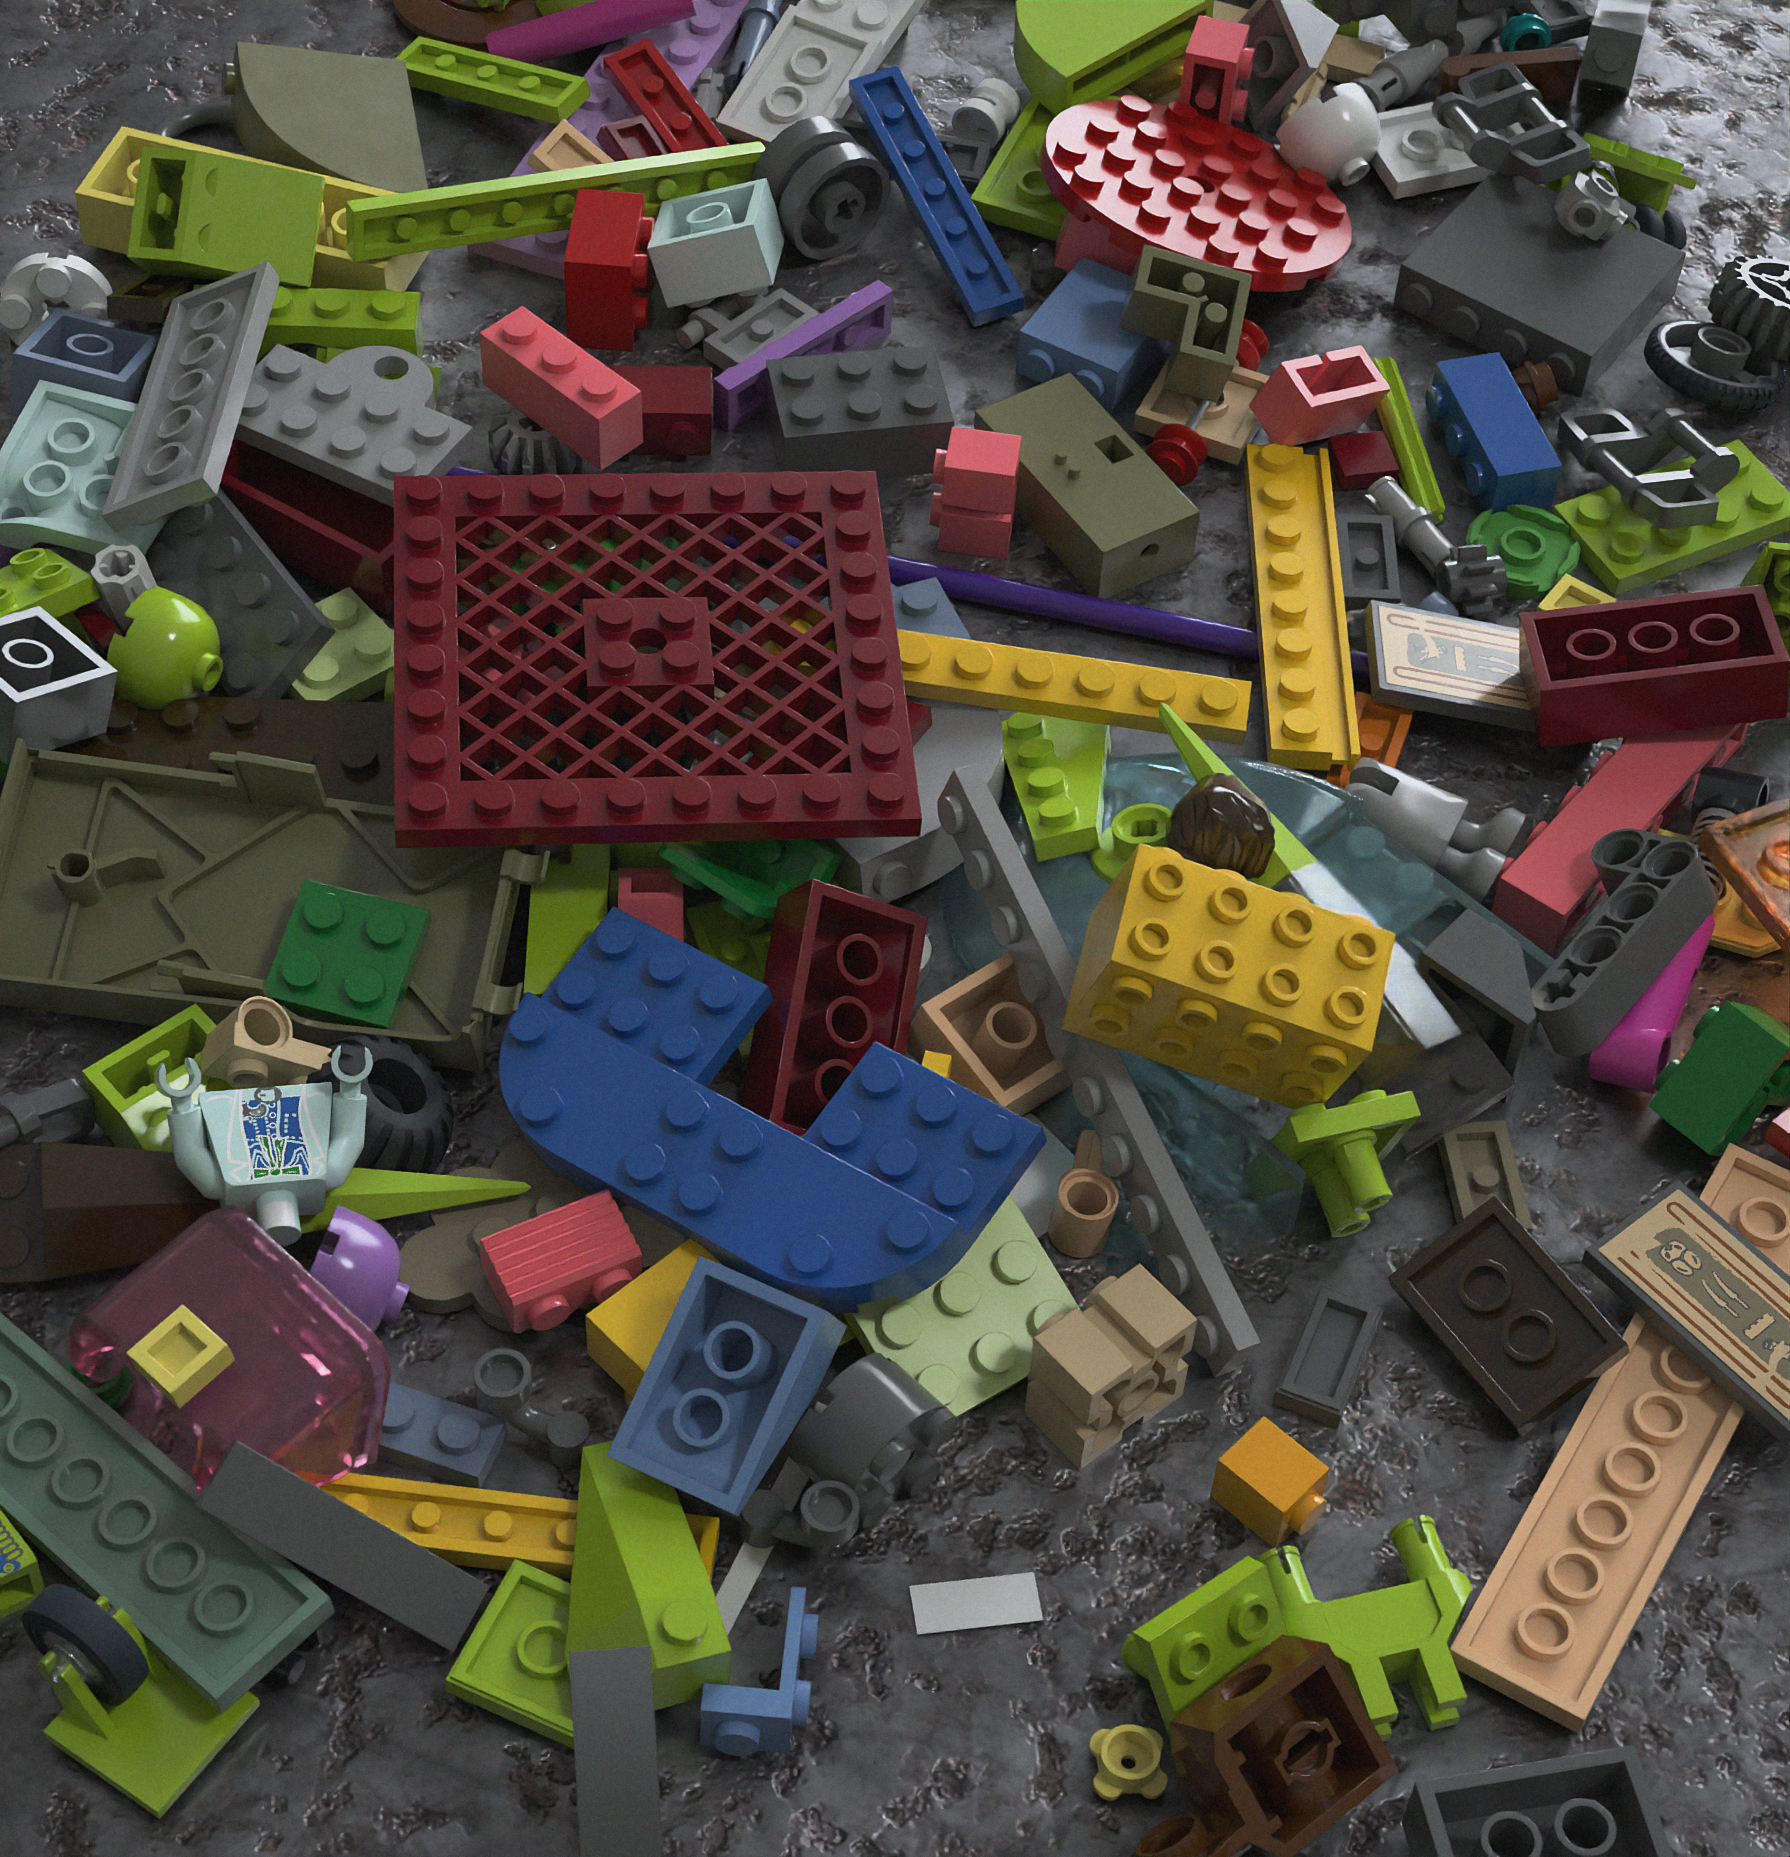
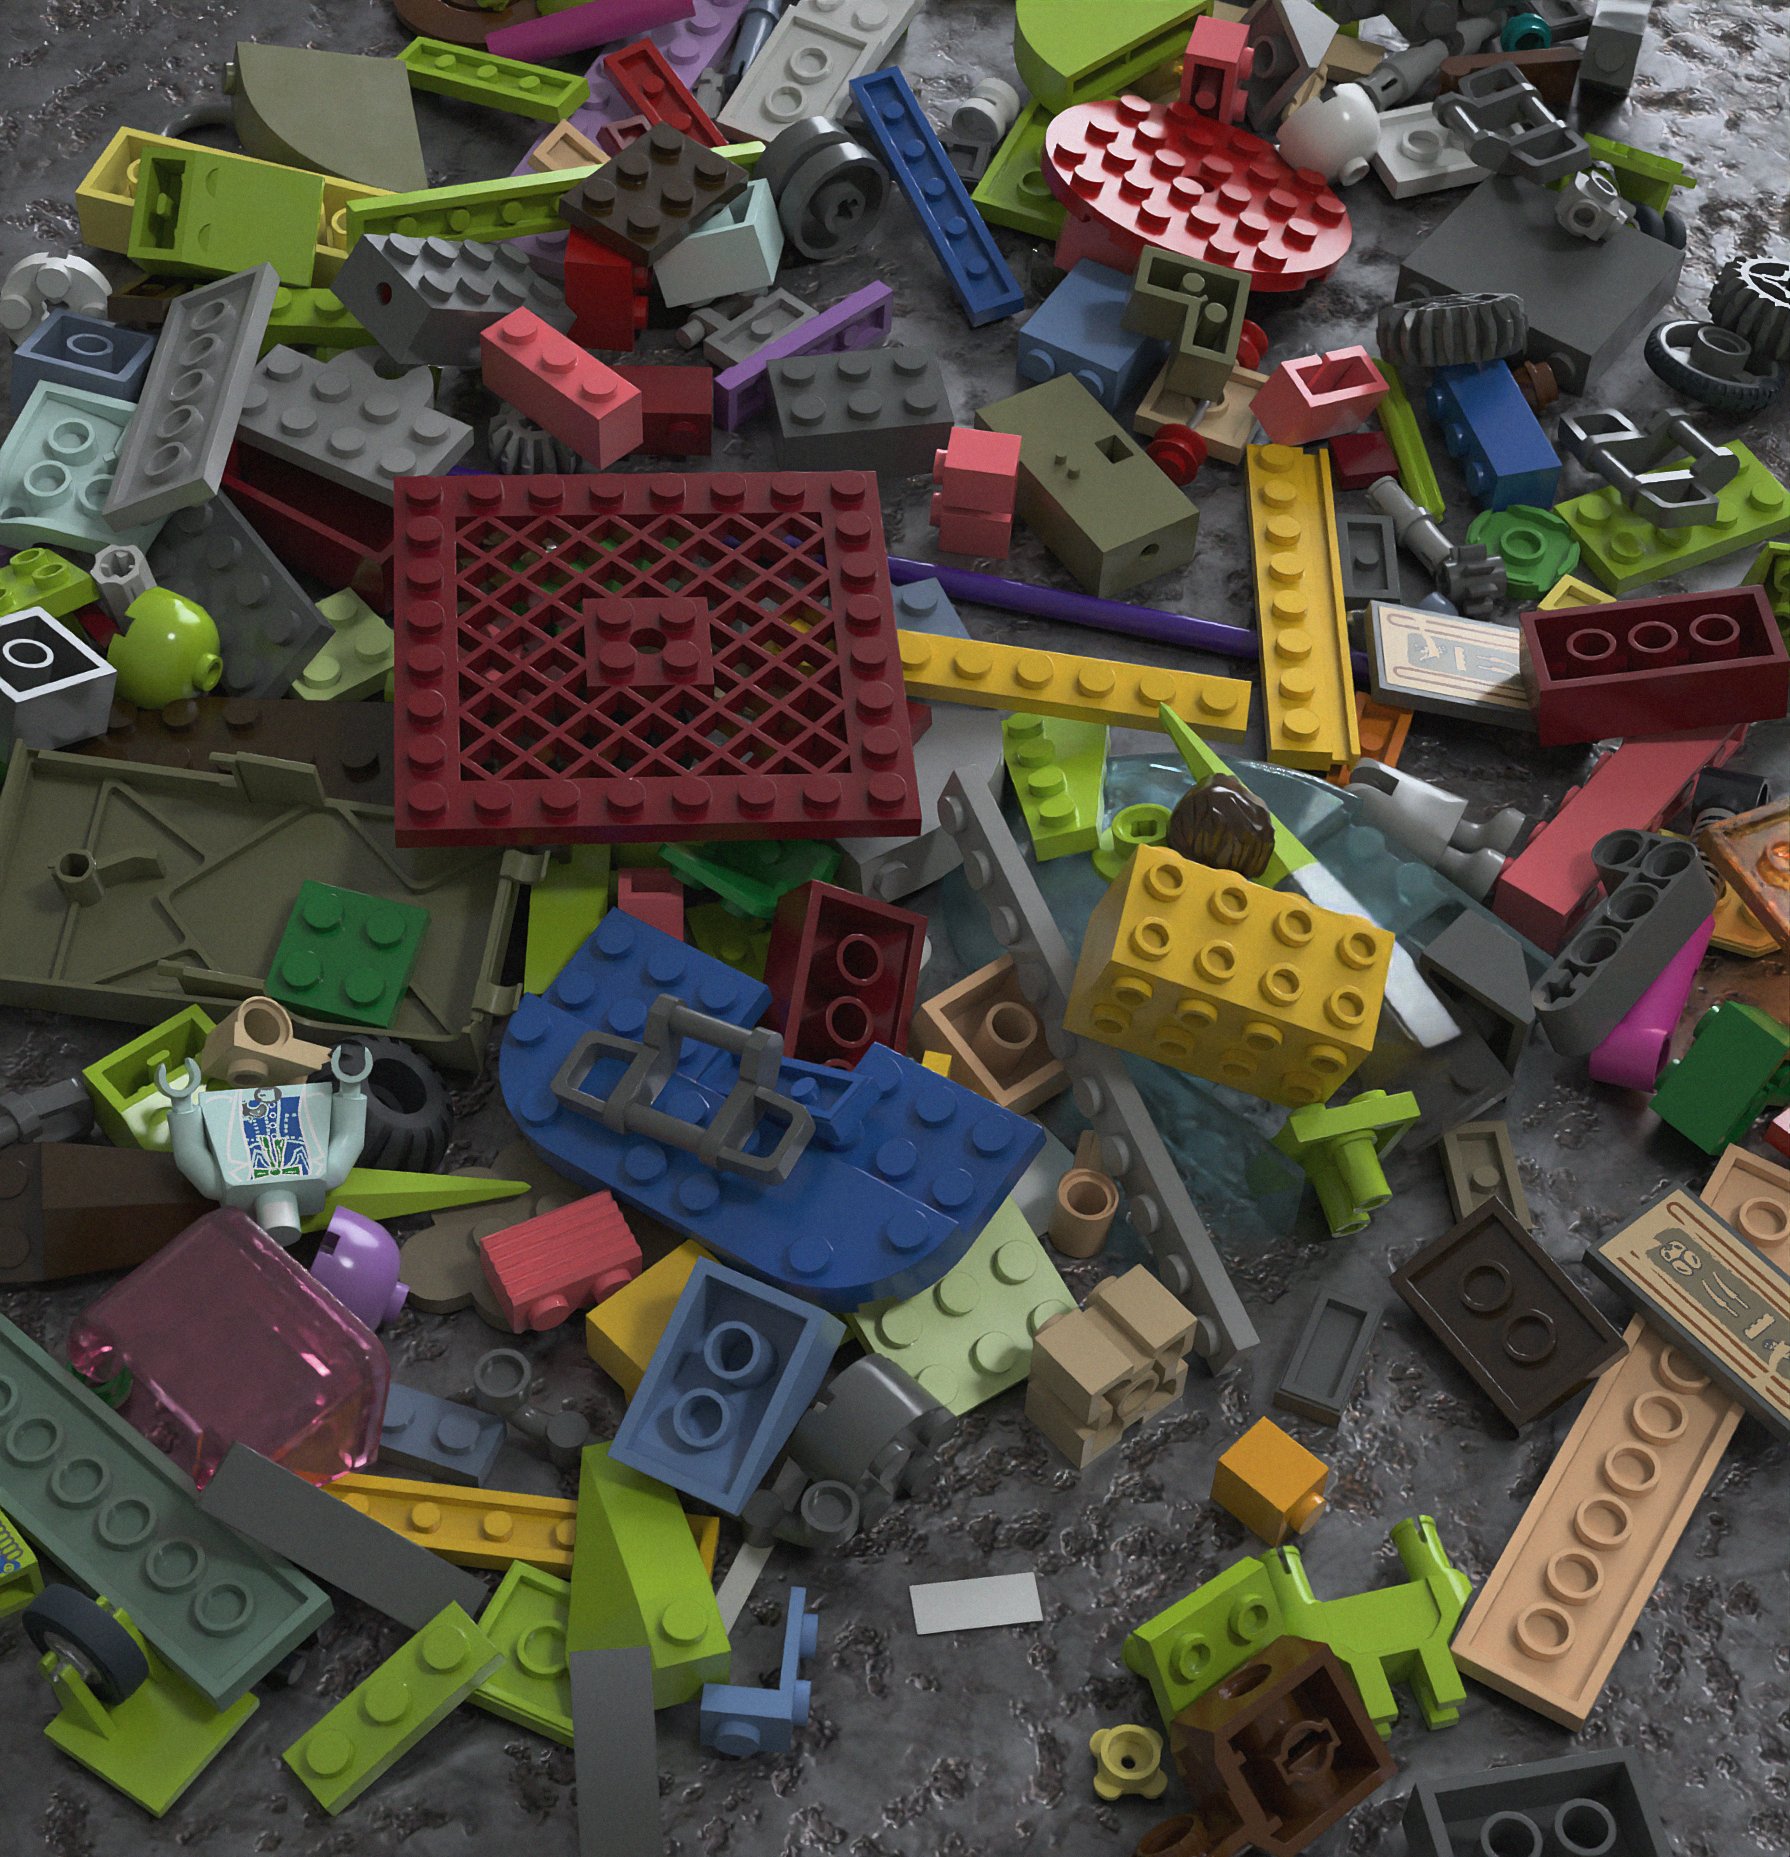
light yellow plate [126,1304,236,1409] -> none
none -> lime plate [281,1600,508,1817]
none -> dark grey brick [329,233,578,367]
none -> dark grey bar [550,993,816,1186]
none -> dark brown plate [558,121,749,269]
none -> blue tile [697,1051,883,1142]
none -> dark grey gear [1376,292,1529,367]

